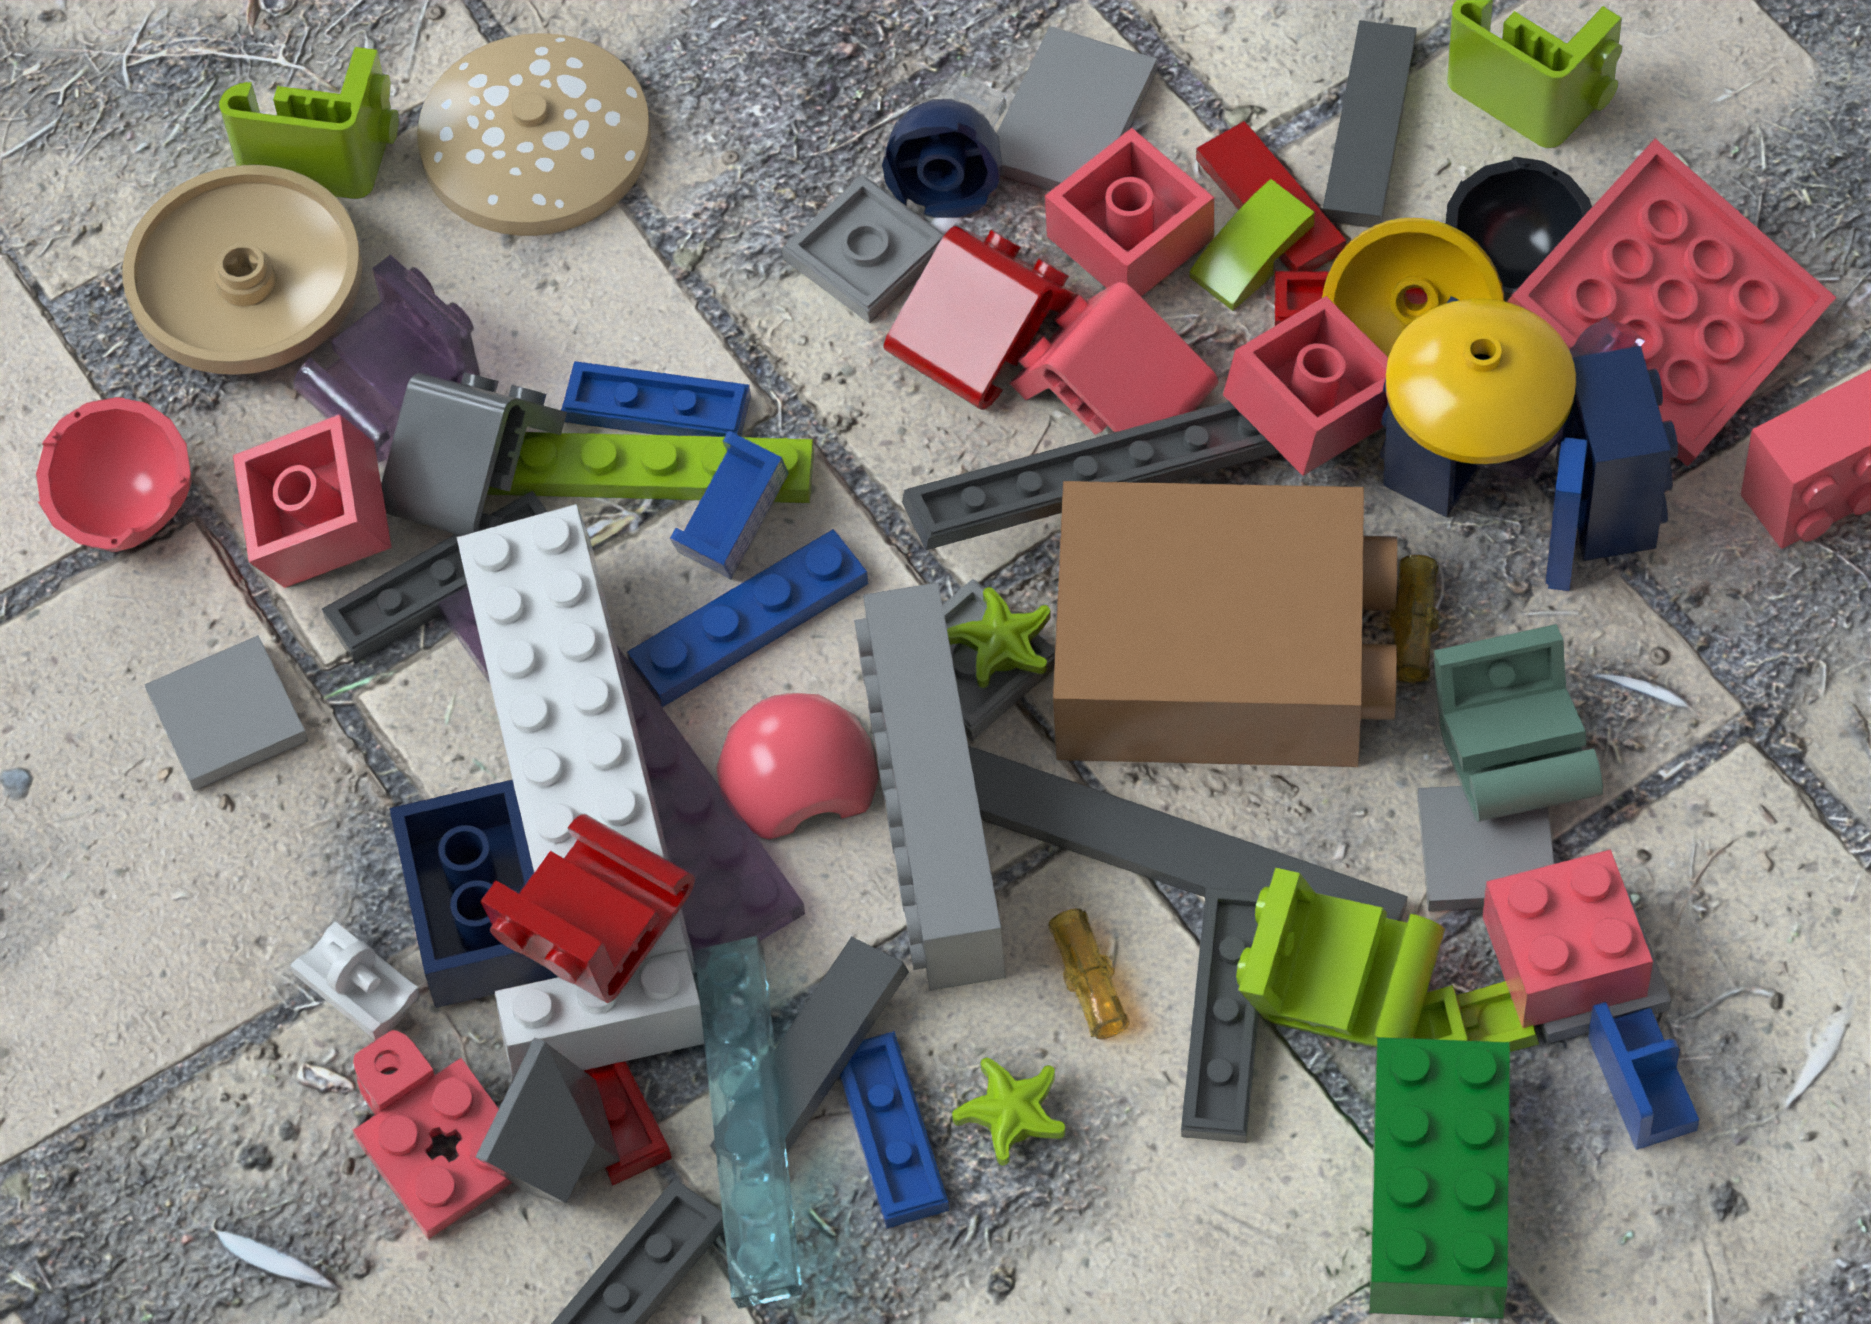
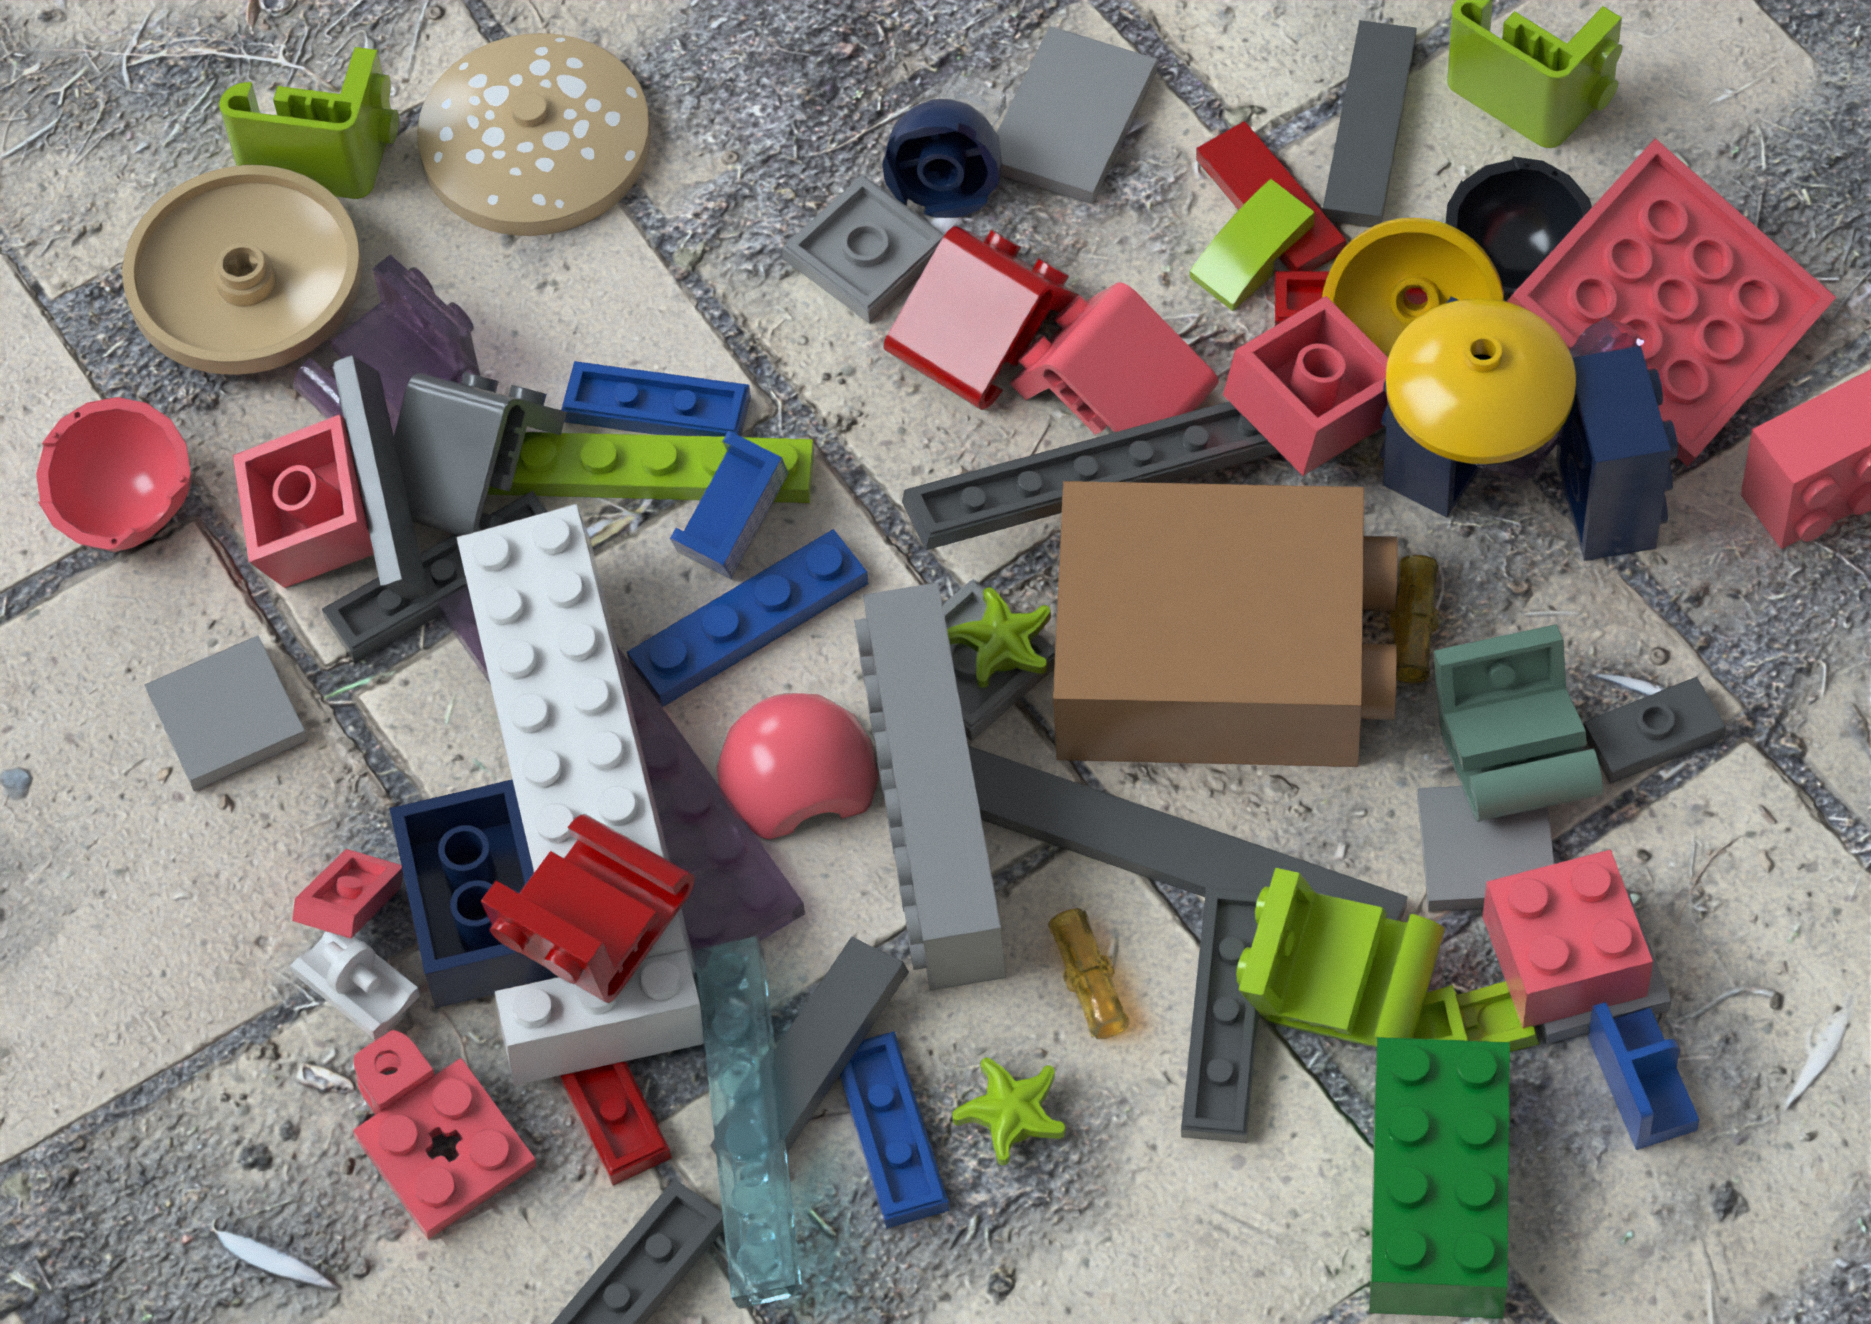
dark grey slope [476,1037,620,1203] -> none
coral brick [1045,128,1214,297] -> none
blue tile [1545,438,1587,591] -> none
none -> coral plate [292,849,403,938]
none -> dark grey tile [333,355,429,601]
none -> dark grey plate [1583,676,1726,784]

